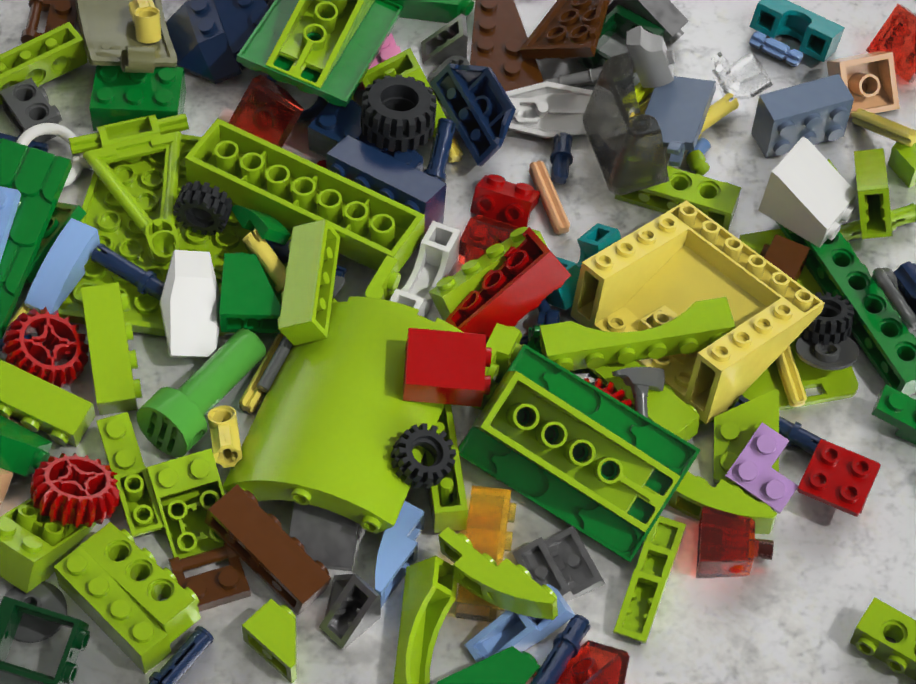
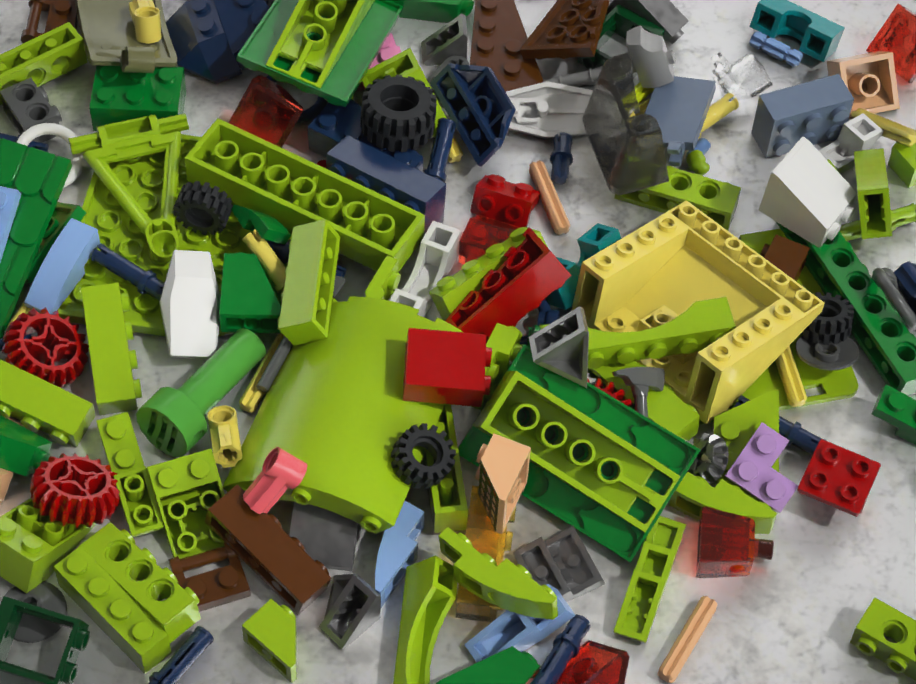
none -> coral piece [243,447,307,514]
none -> light nougat slope [475,434,531,534]
none -> flat silver slope [529,306,589,388]
none -> light nougat axle [658,596,717,683]
none -> flat silver gear [688,433,729,484]
none -> white slope [818,113,884,174]

